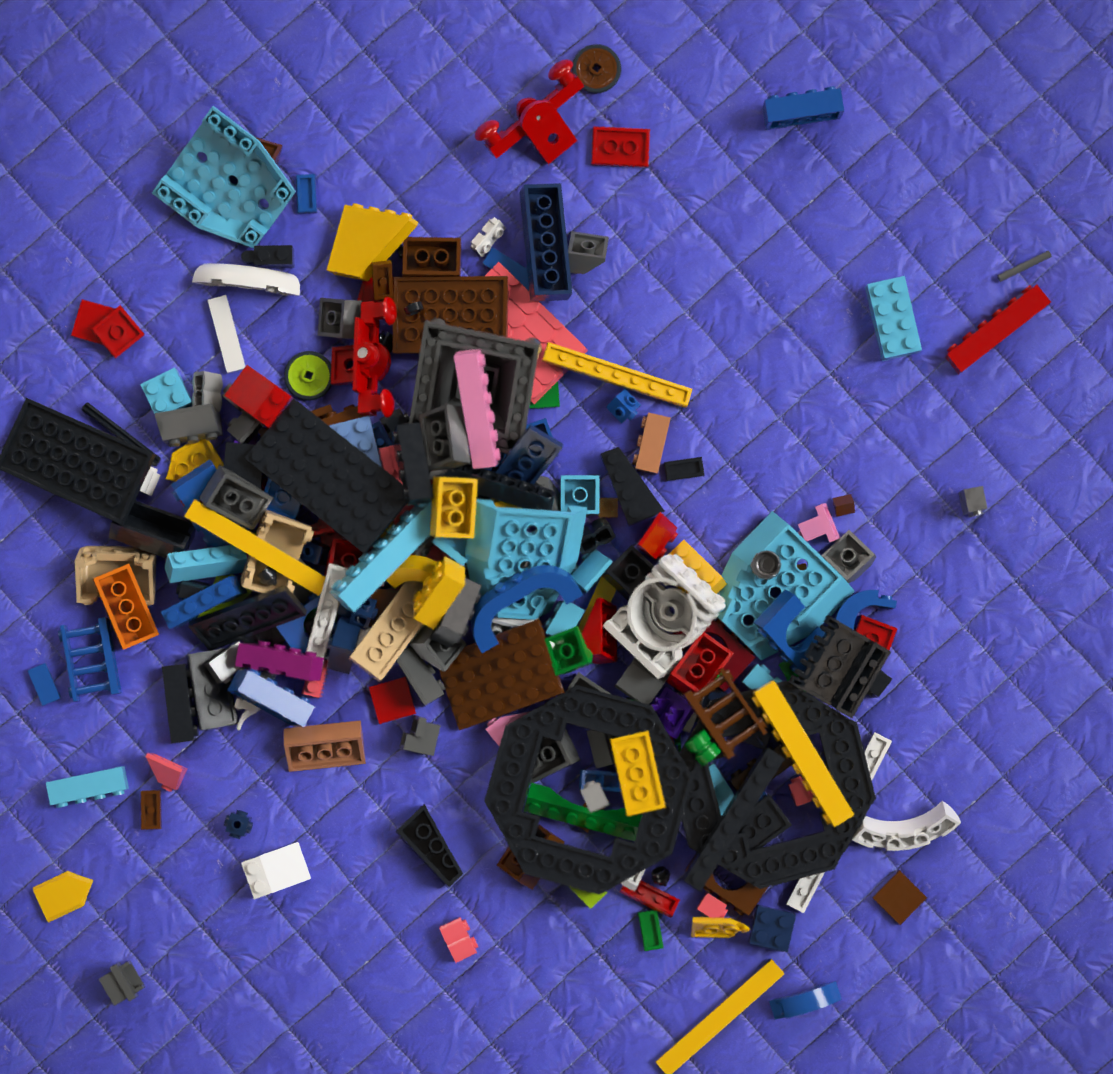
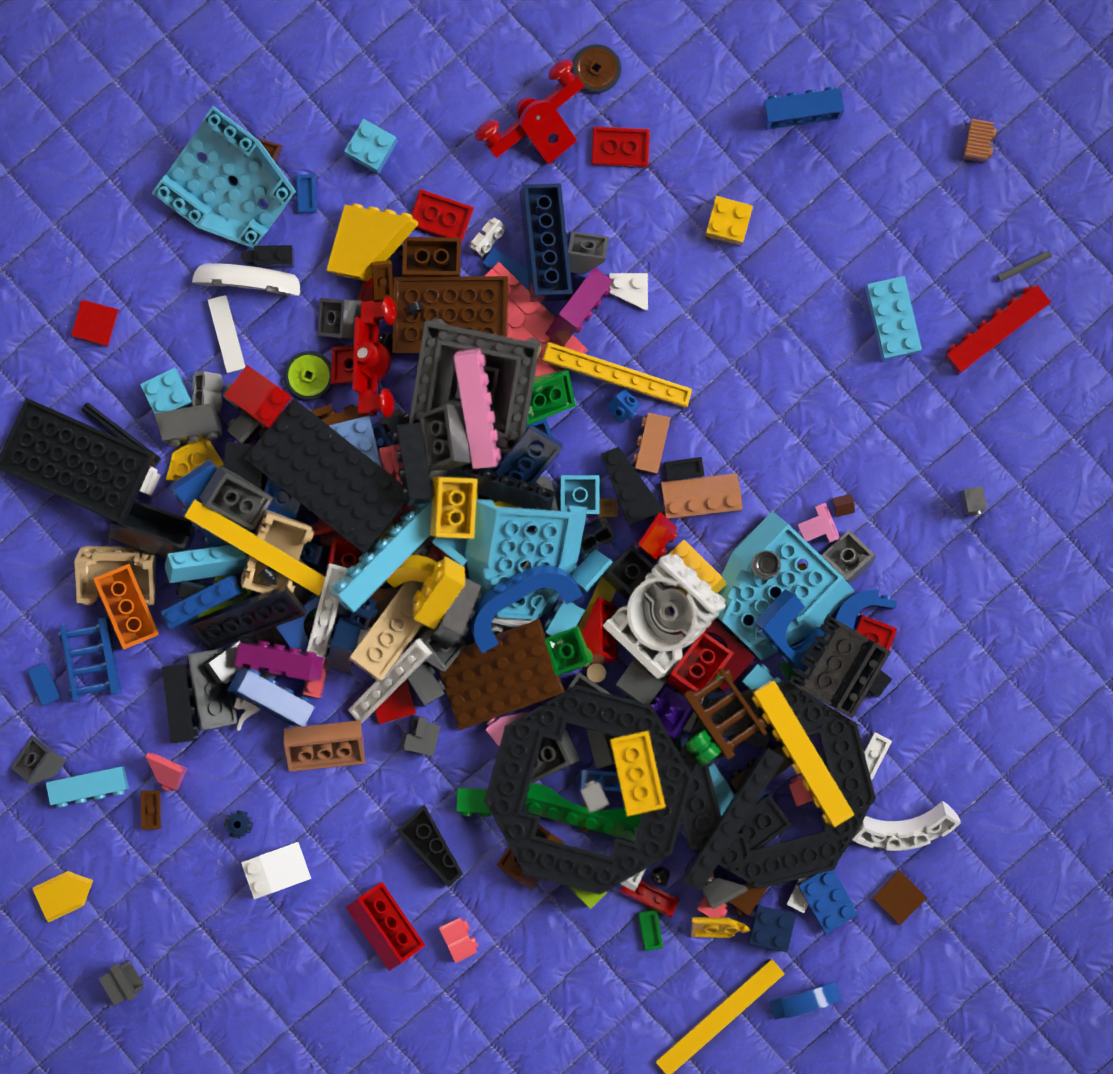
red tile [90,305,145,359] -> none
none -> dark grey slope [11,735,66,784]
none -> medium azure brick [344,118,398,174]
none -> red slope [345,882,426,971]
none -> white tile [348,639,432,724]
none -> red tile [411,189,474,243]
none -> green brick [457,788,492,817]
none -> green slope [527,370,576,425]
none -> magenta wedge [545,267,613,347]
none -> tan tile [587,664,606,683]
none -> white wing [609,273,648,311]
none -> nougat slope [661,473,743,520]
none -> dark grey slope [702,877,748,909]
none -> yellow brick [705,196,753,246]
none -> blue plate [797,870,858,935]
none -> nougat brick [963,119,996,163]

